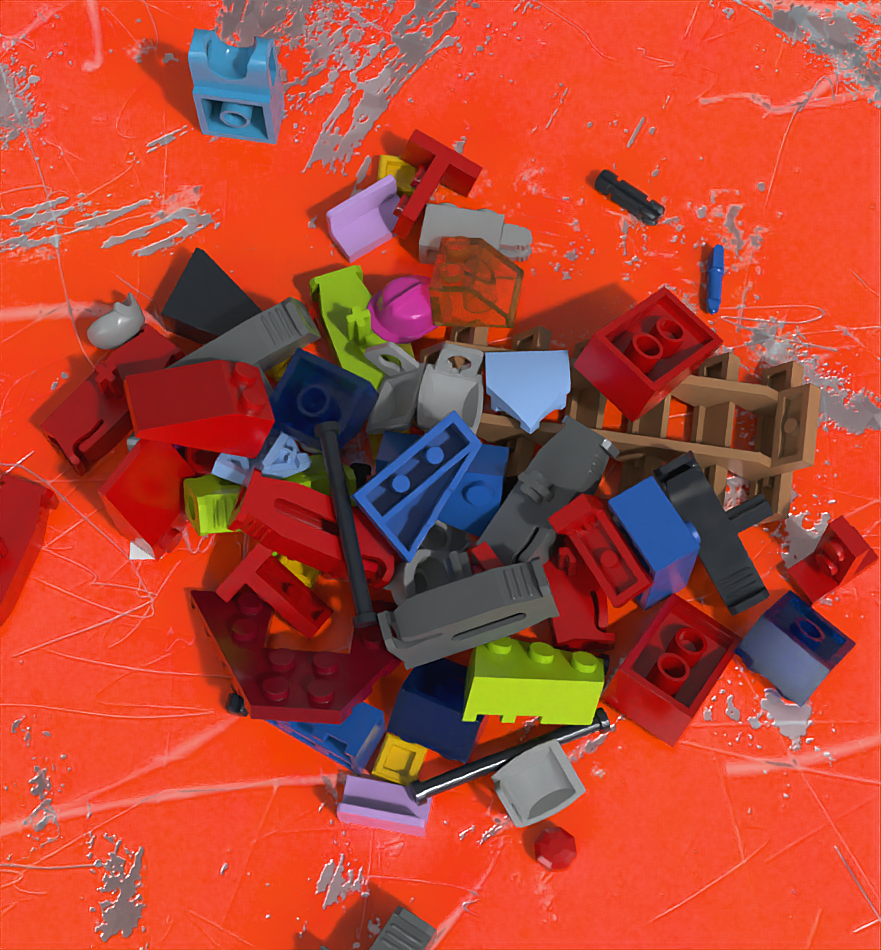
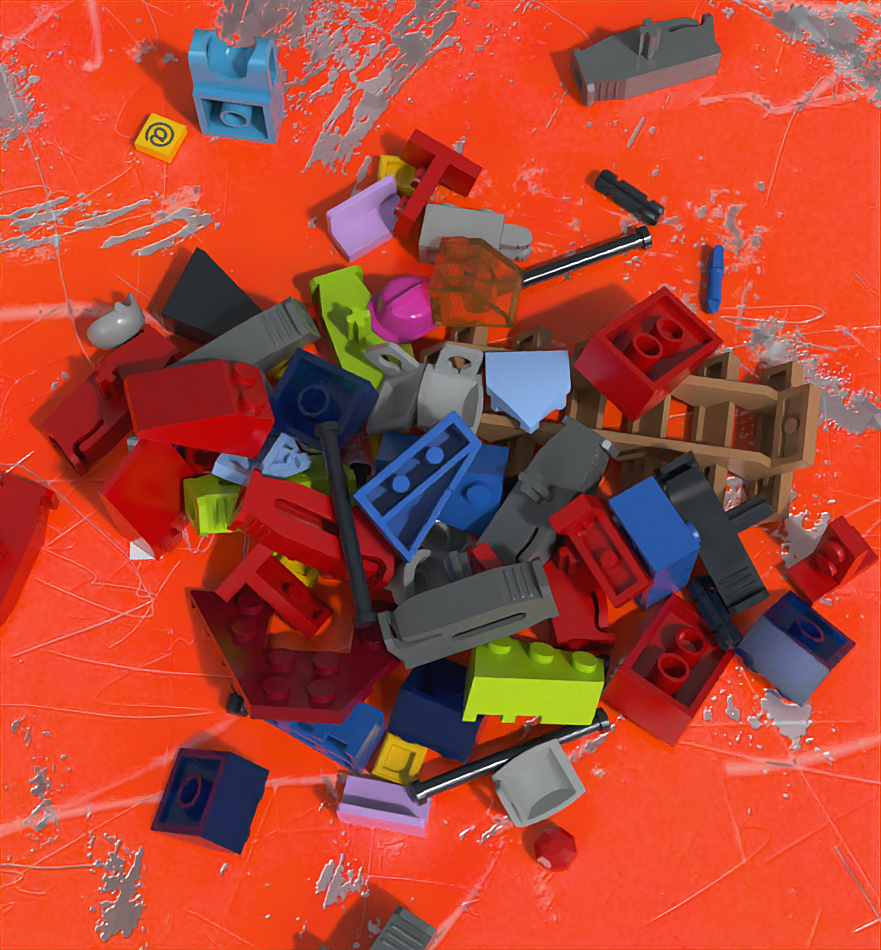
none -> yellow tile [134,113,187,163]
none -> clear blue slope [150,748,270,855]
none -> black bar [469,225,653,310]
none -> dark grey piece [570,13,722,107]
none -> black axle [687,575,743,652]

